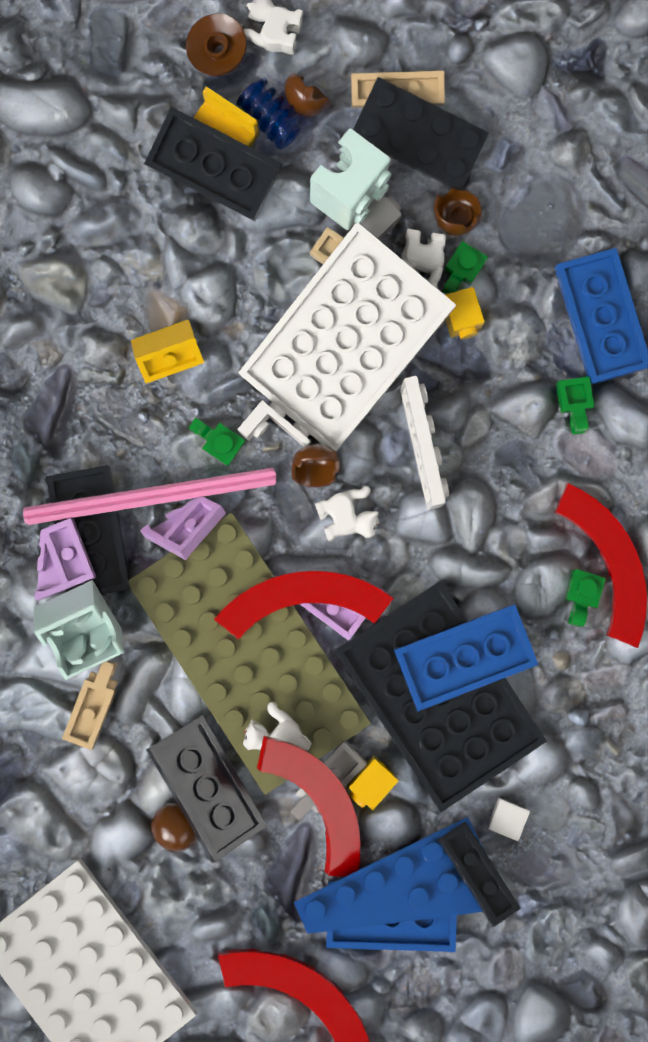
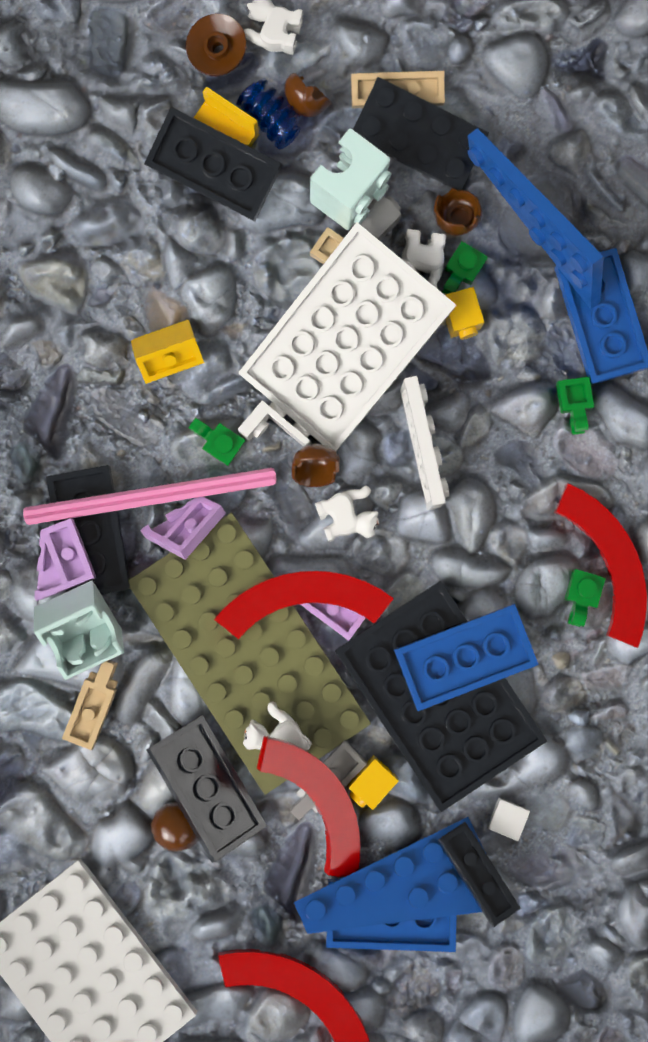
none -> blue wing [468,128,604,310]

